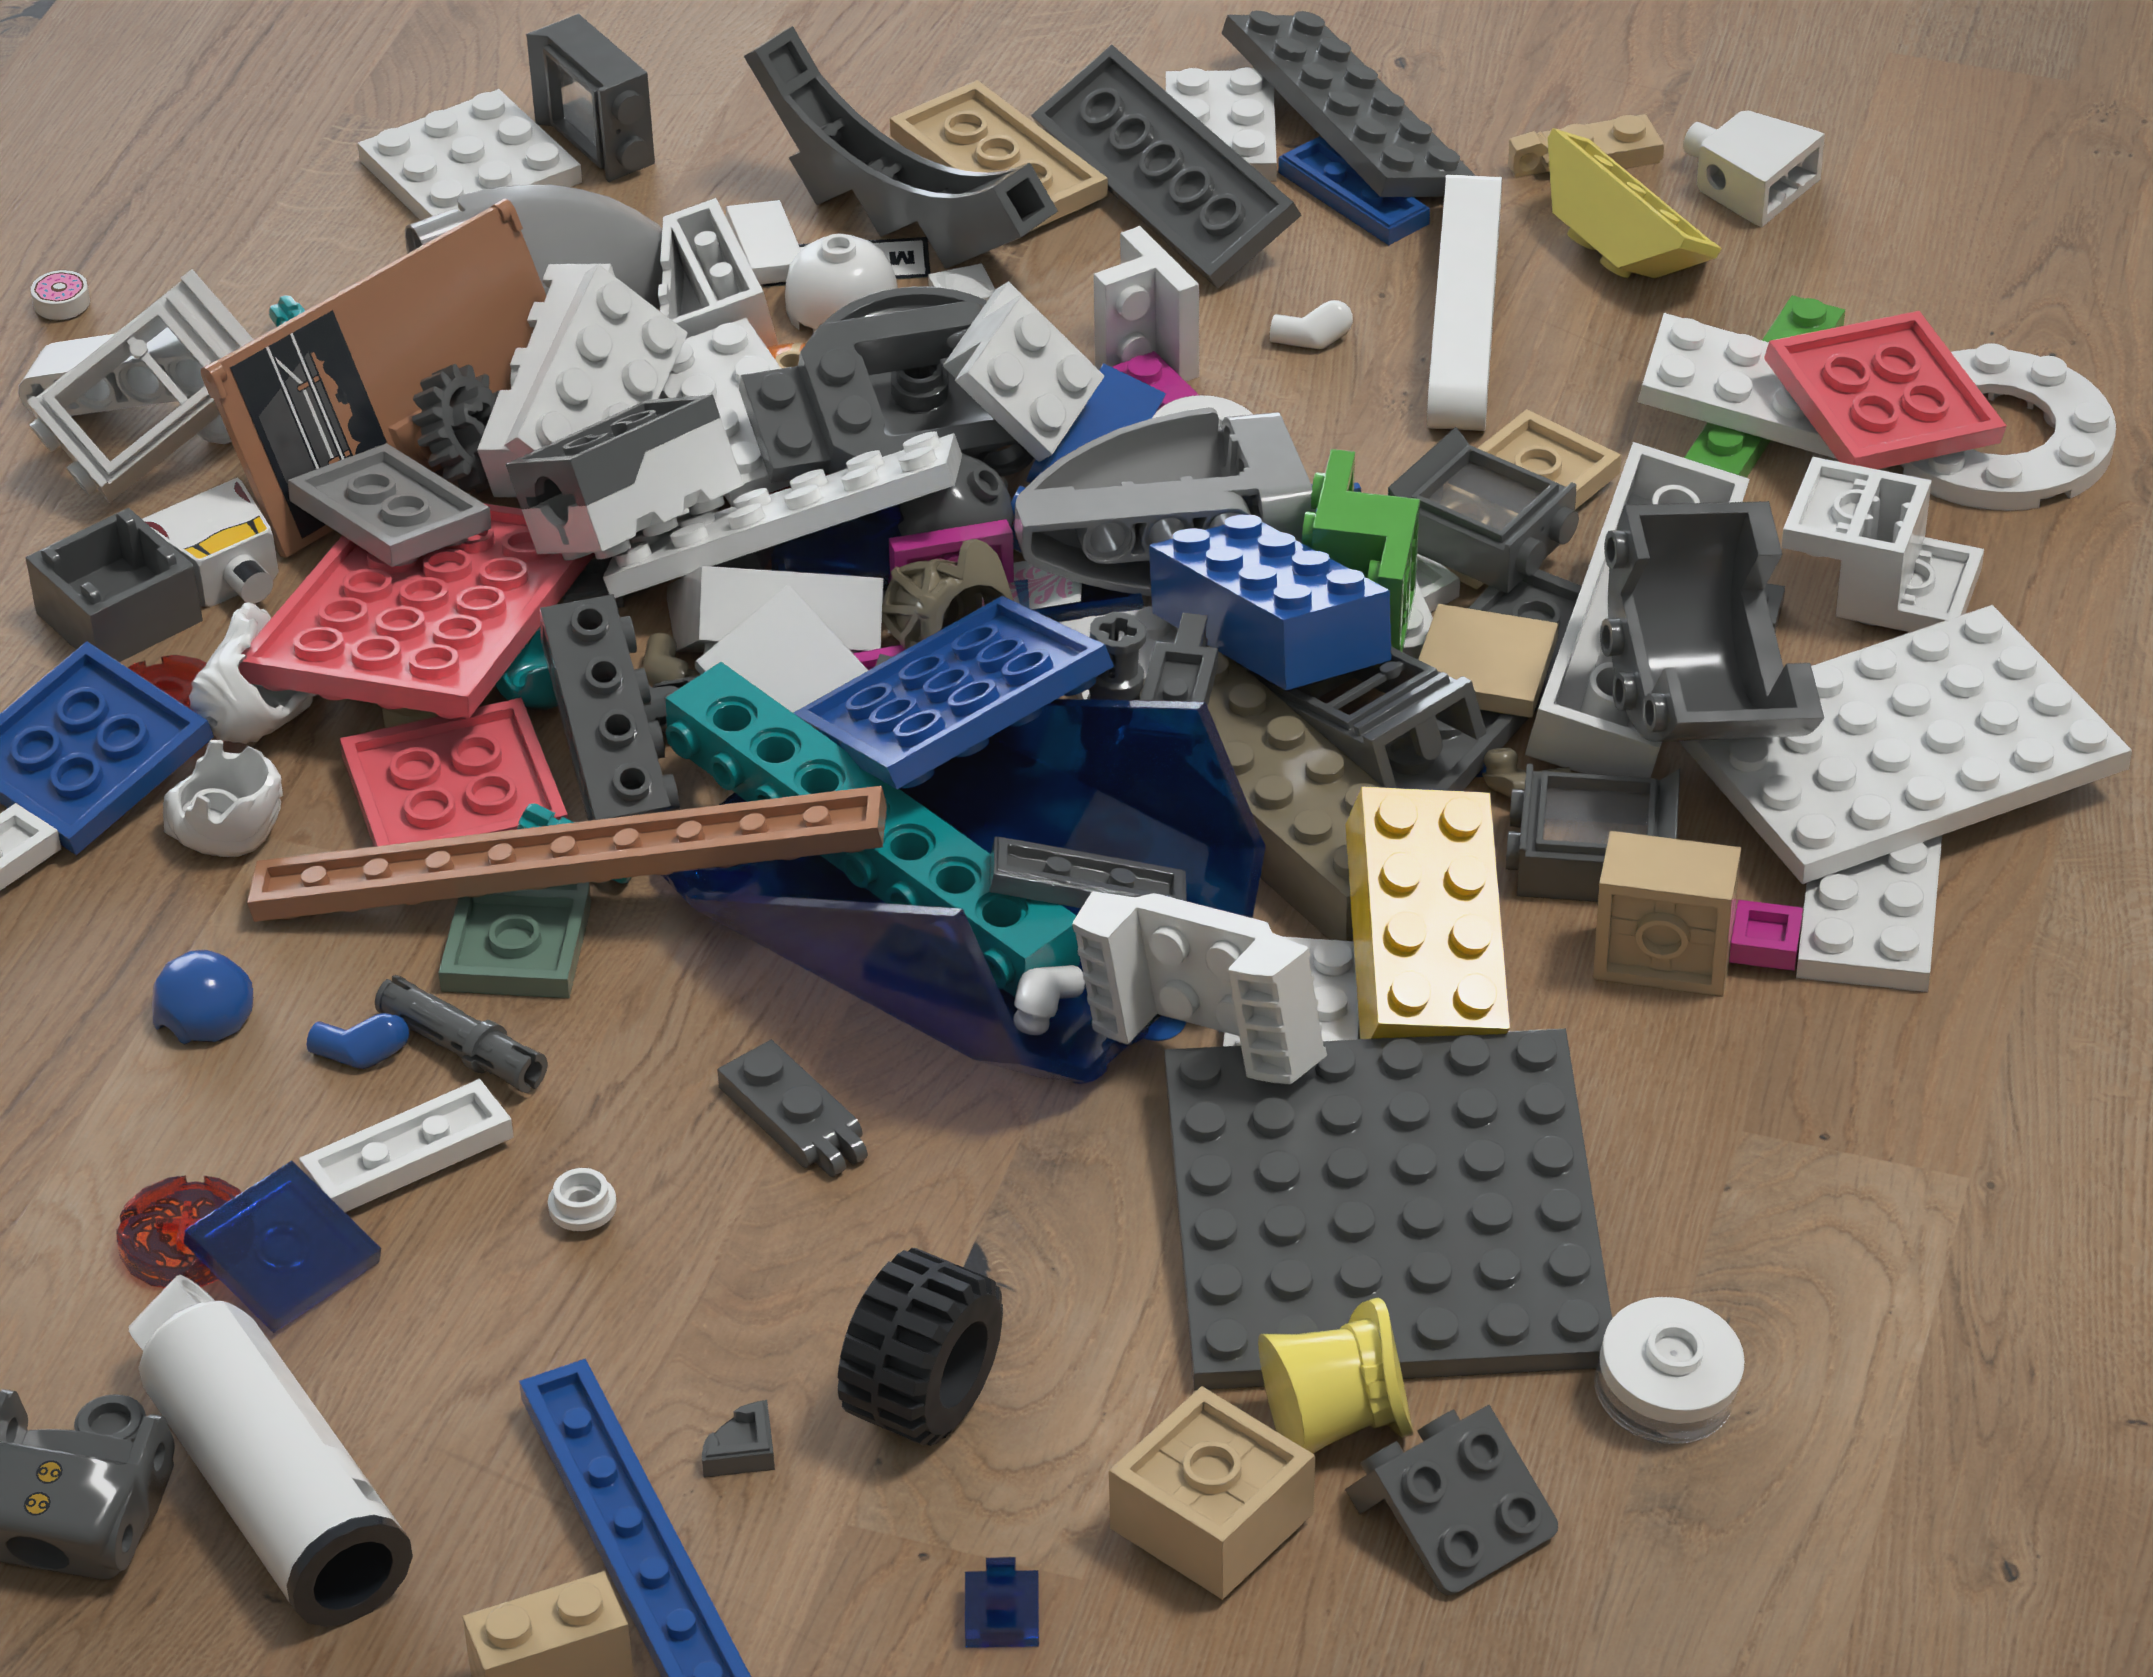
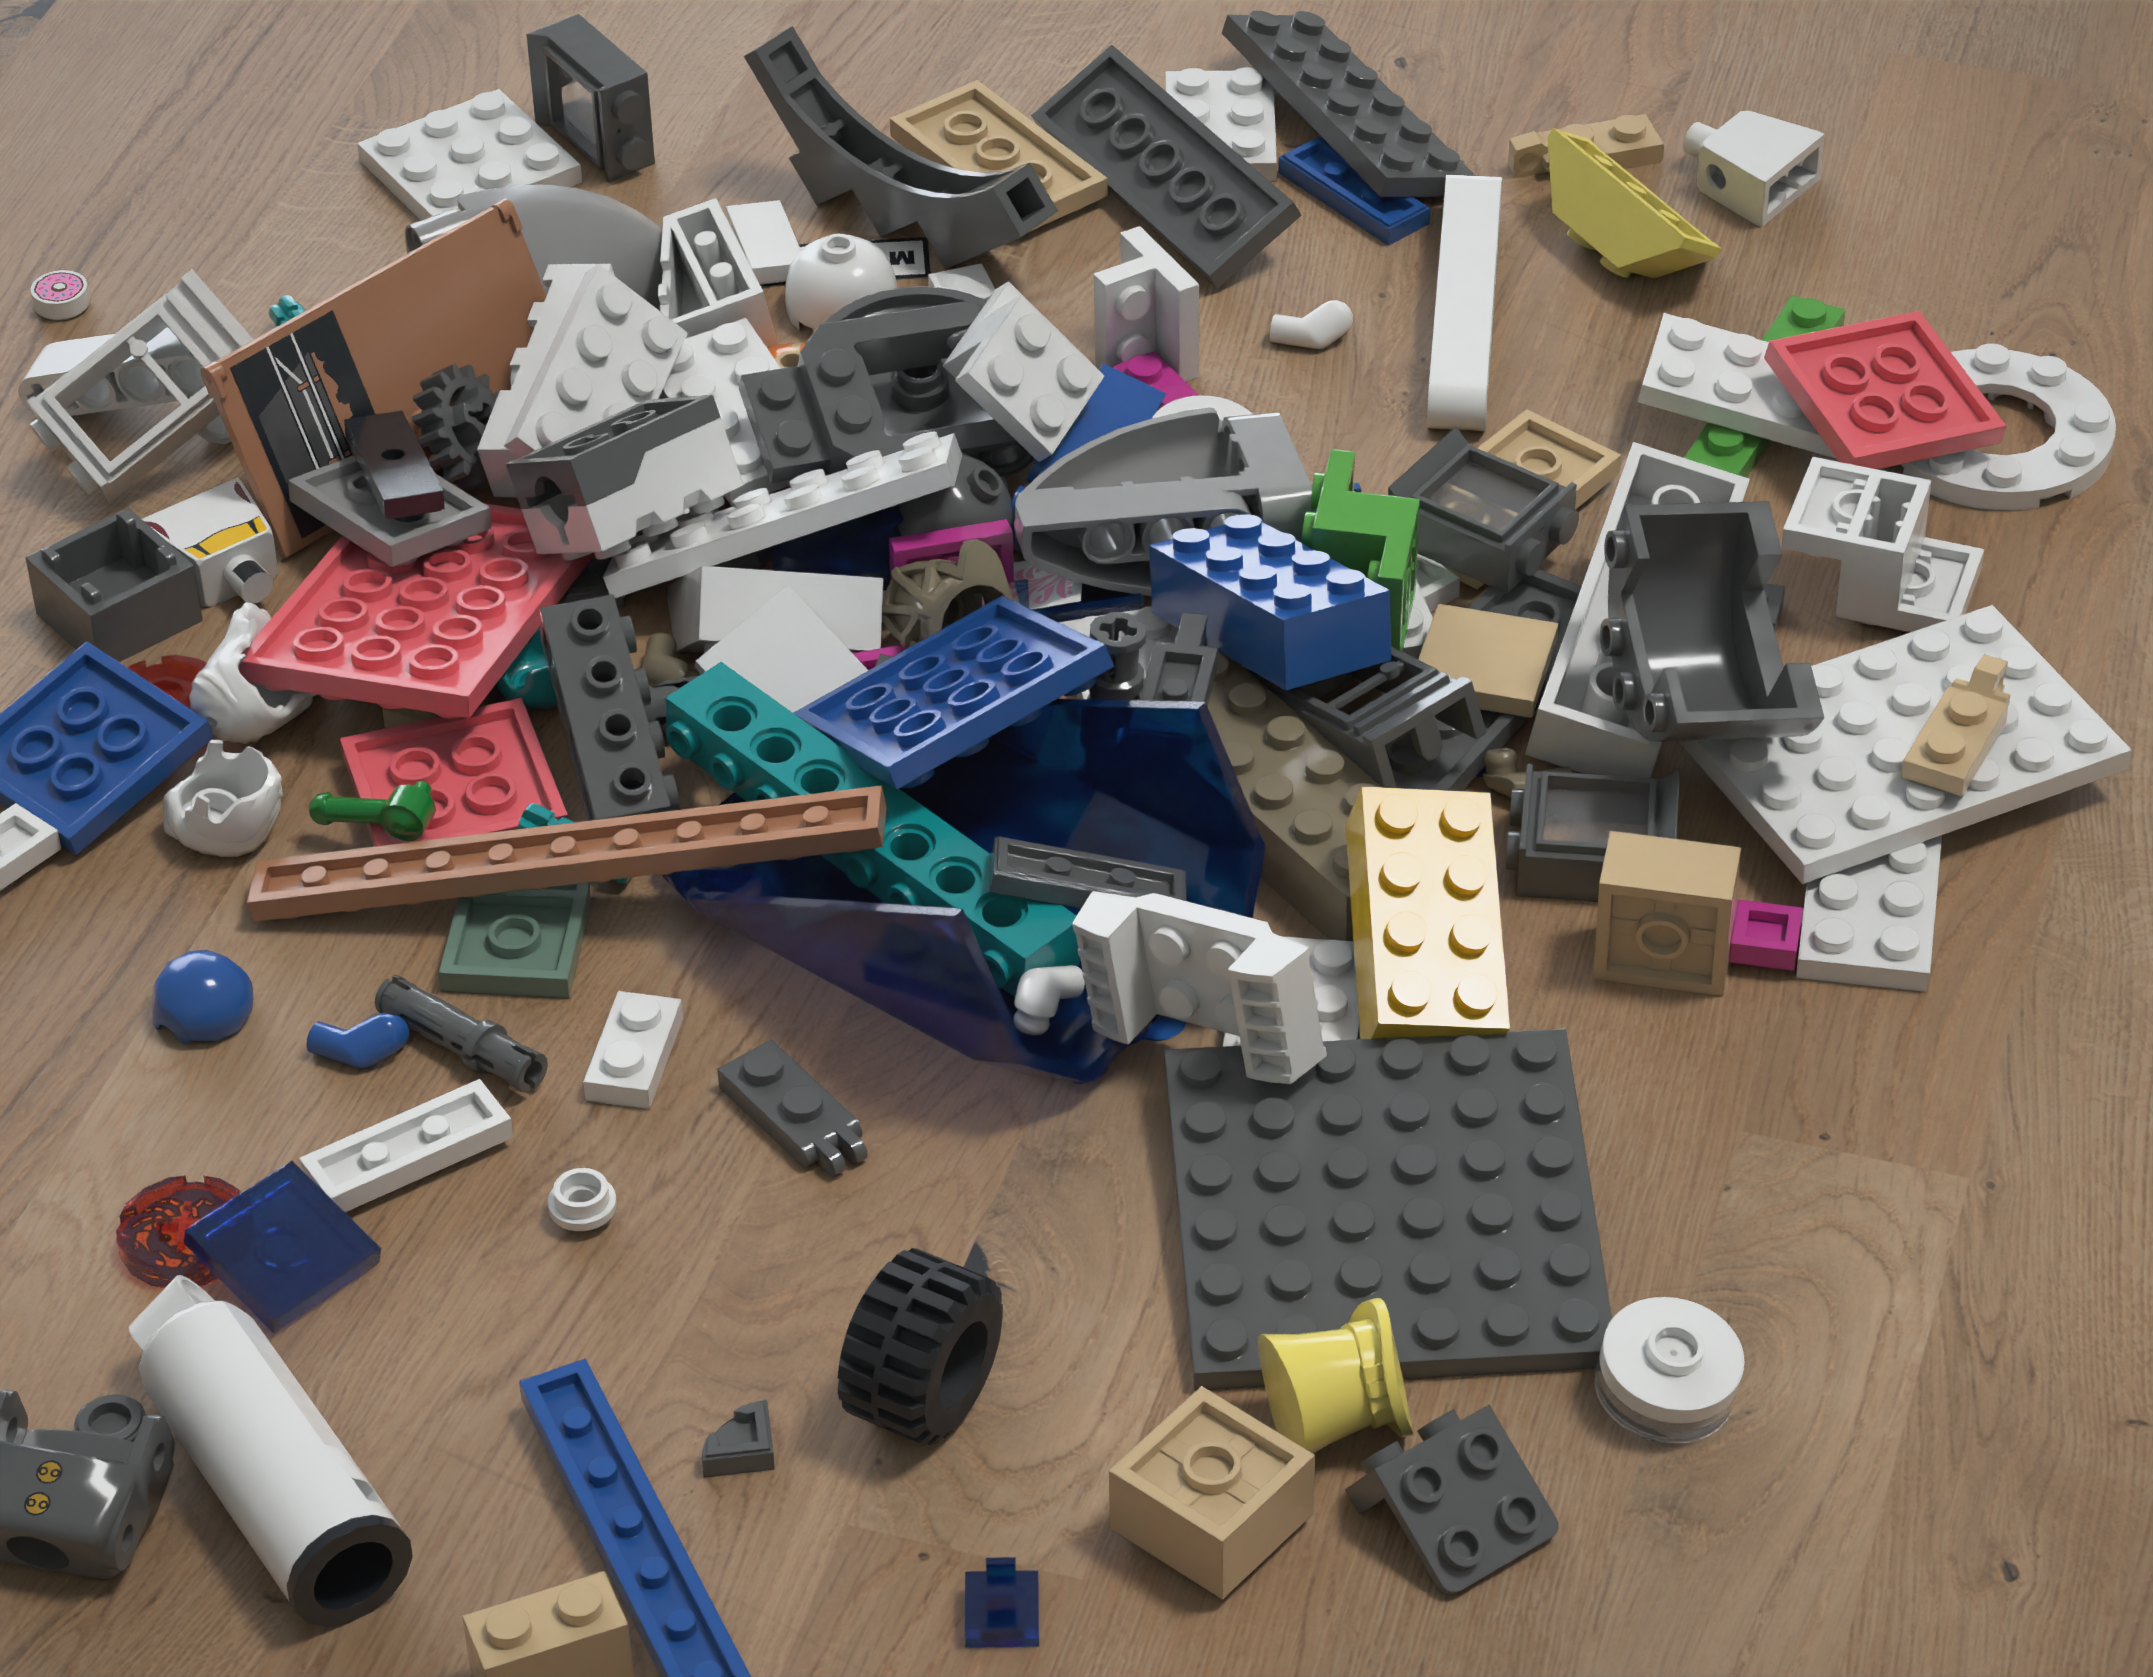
none -> green piece [309,781,436,841]
none -> black tile [344,410,445,522]
none -> white plate [583,991,683,1109]
none -> tan hinge [1901,654,2011,797]

